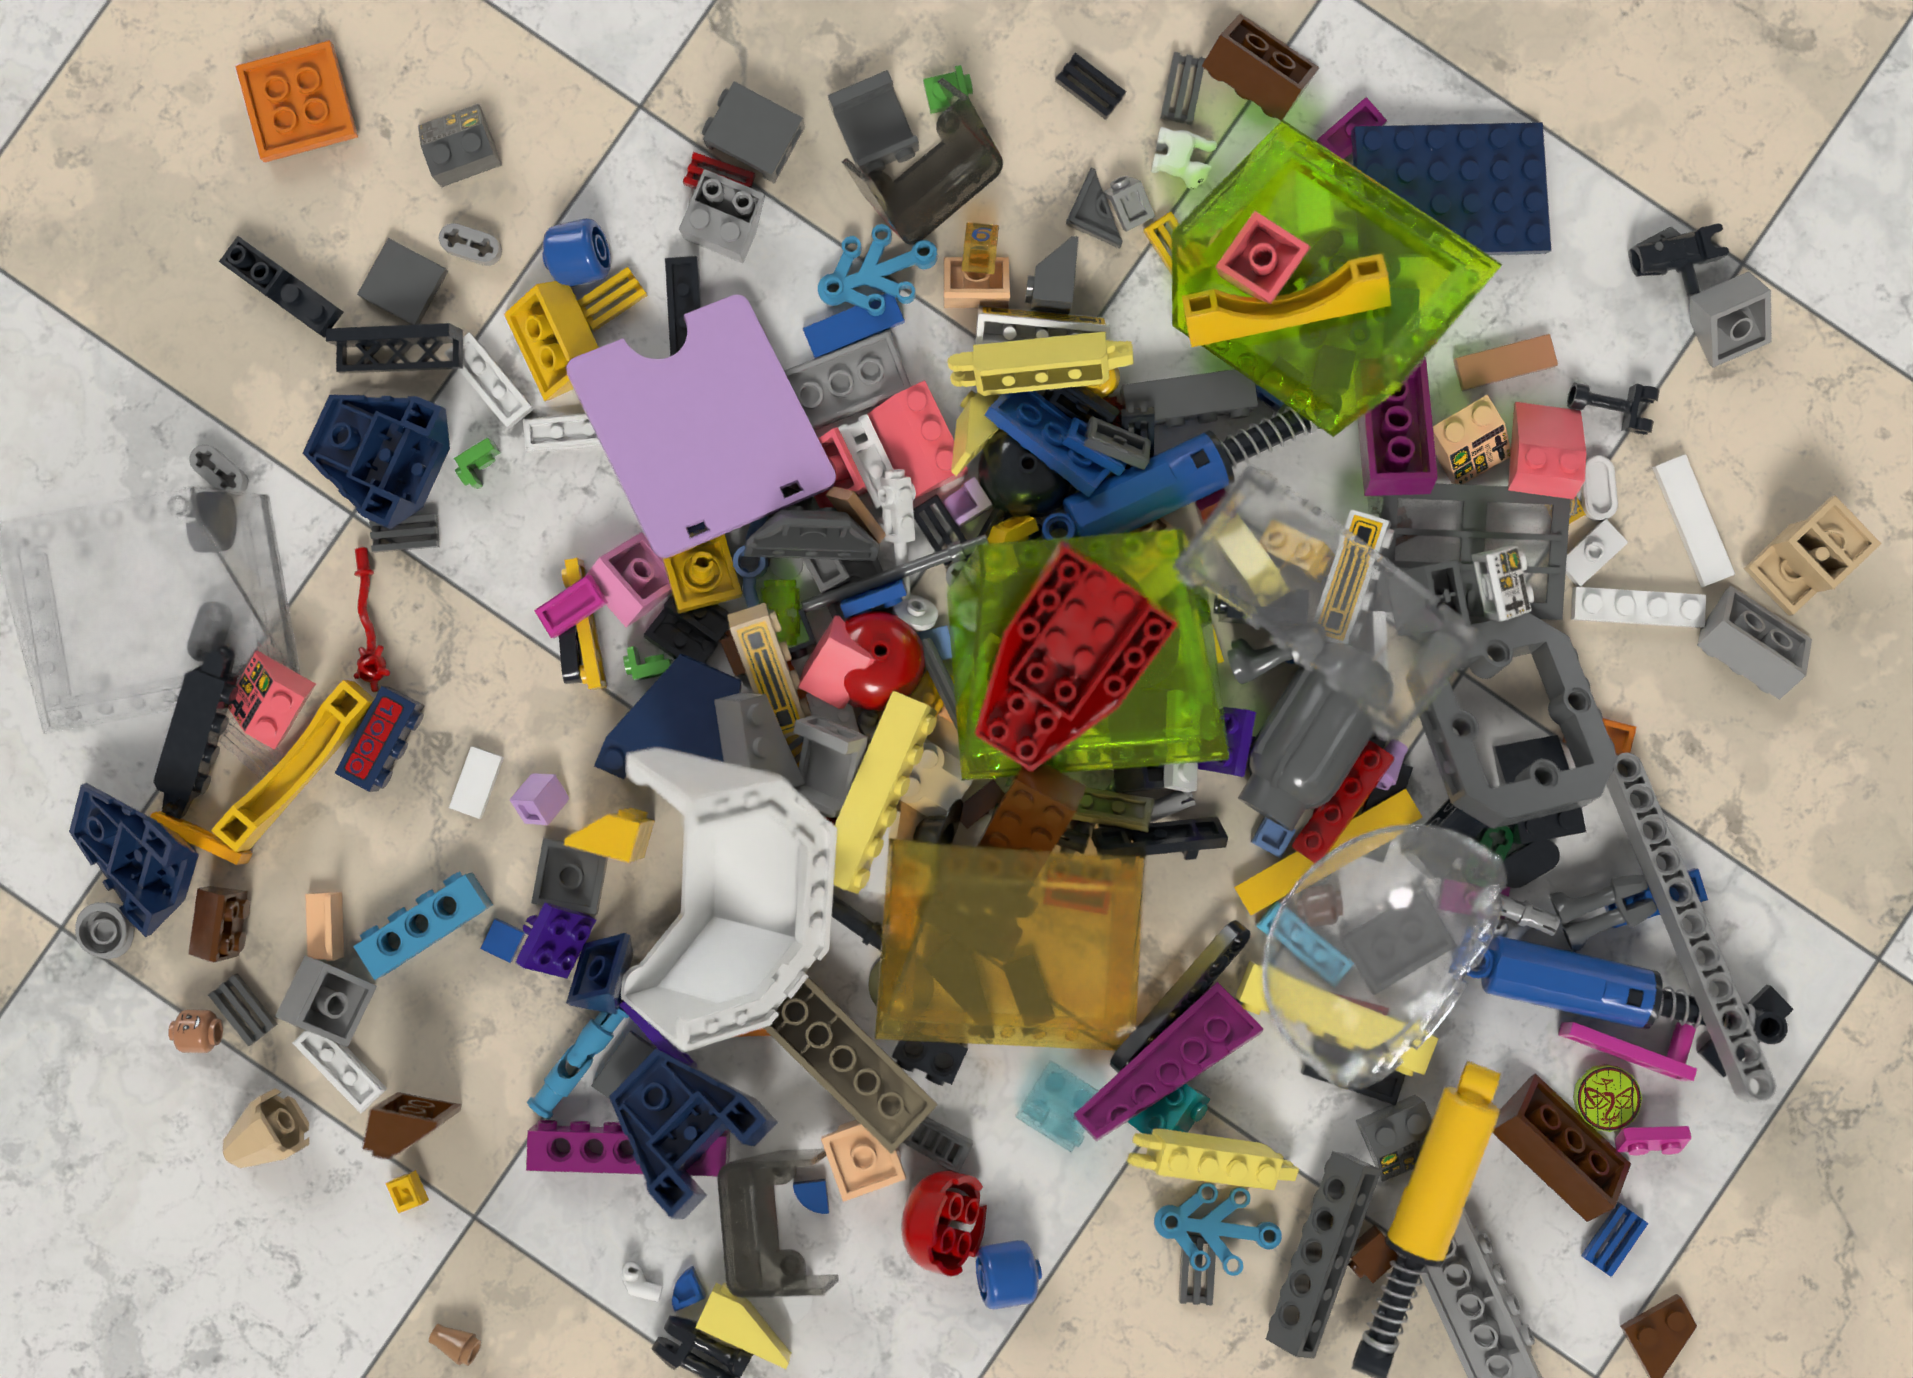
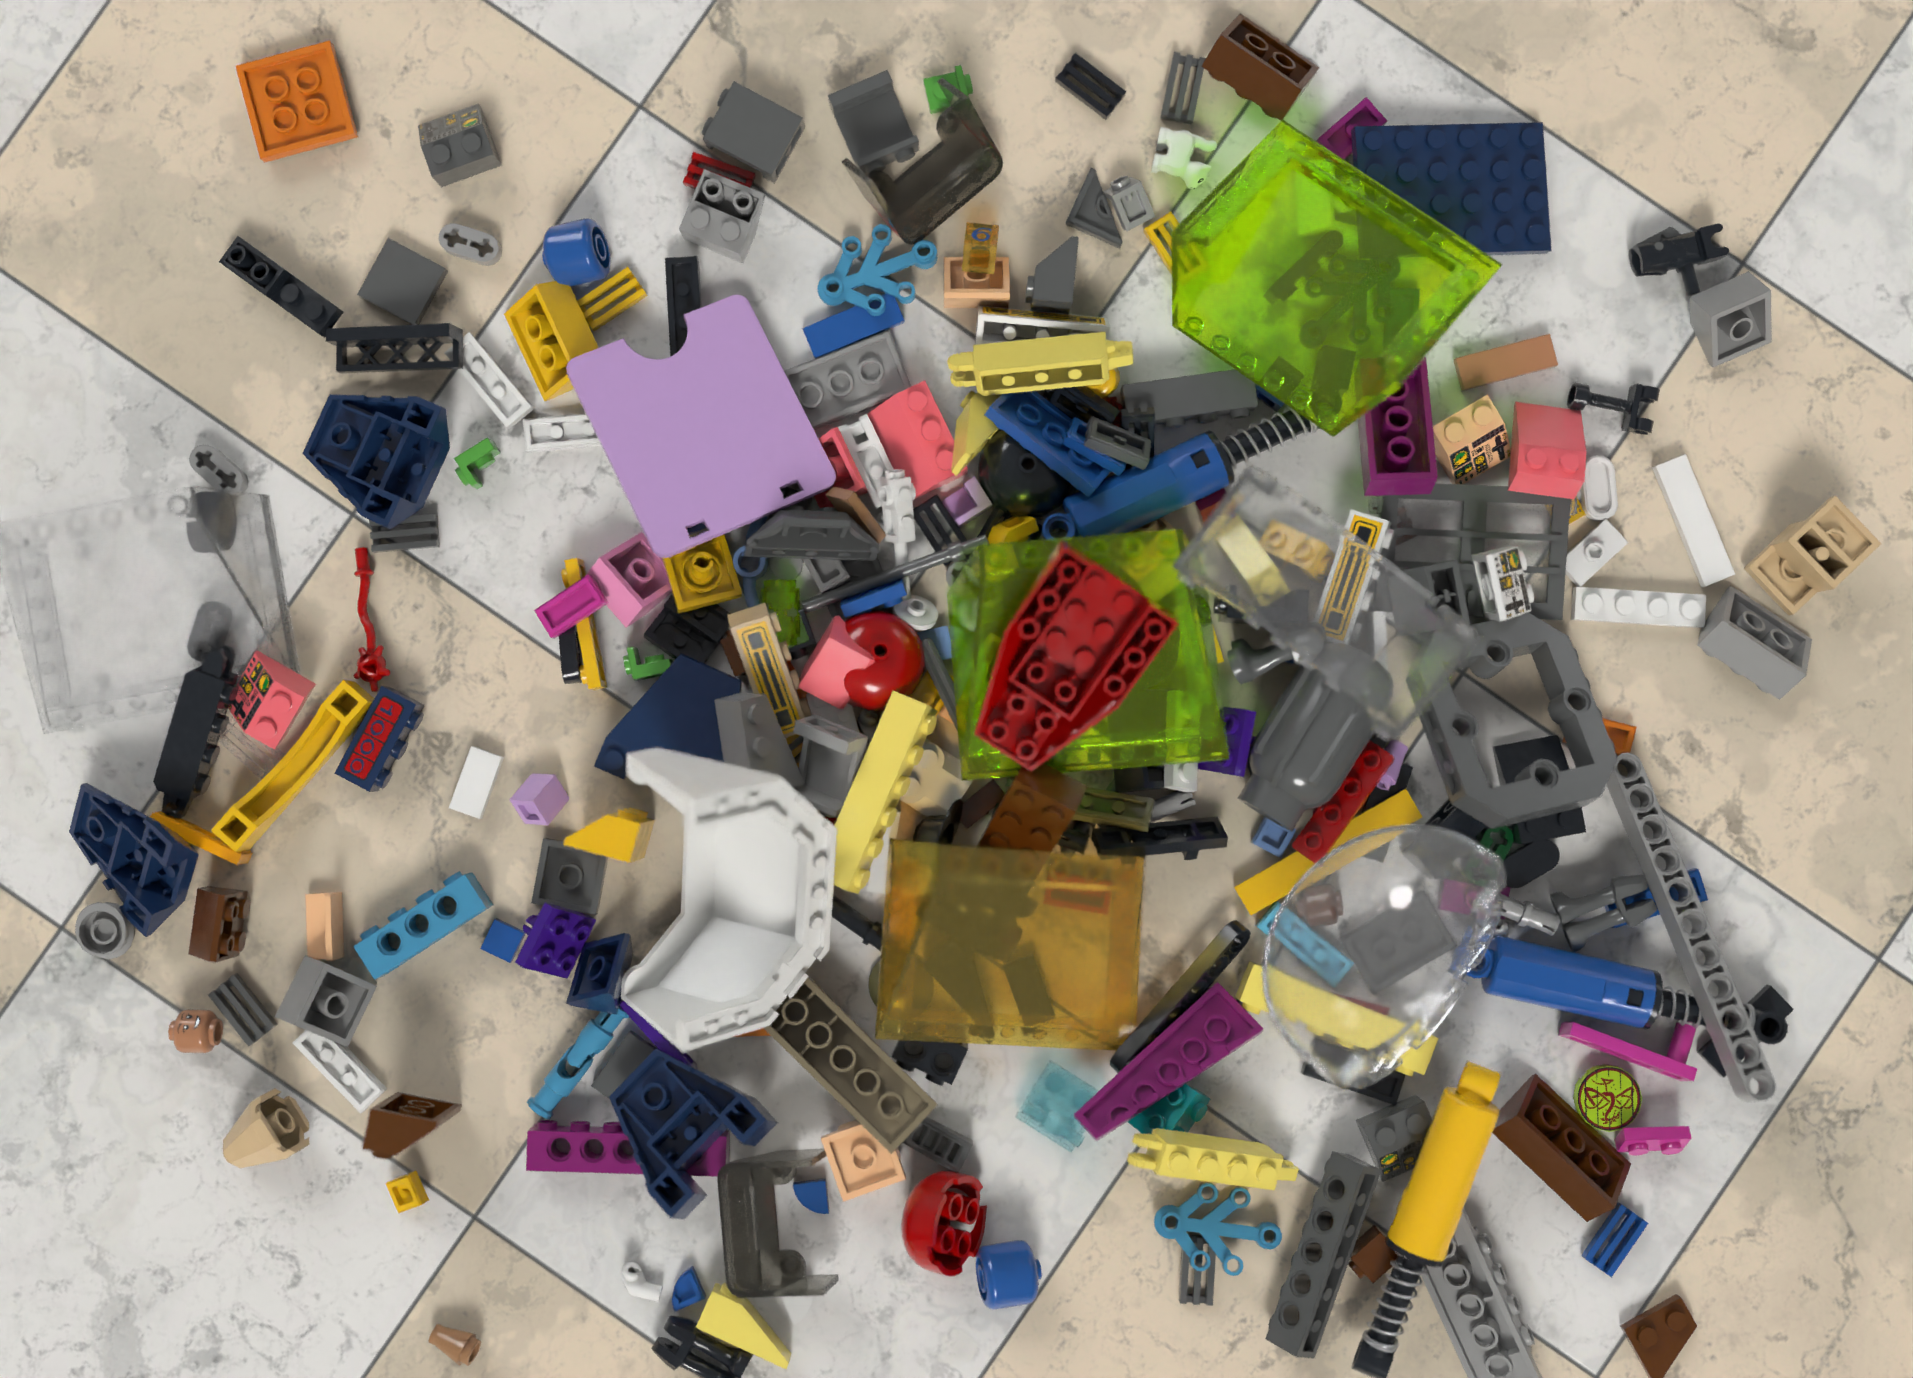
yellow arch [1182,253,1391,348] -> none
coral slope [1215,211,1310,304] -> none

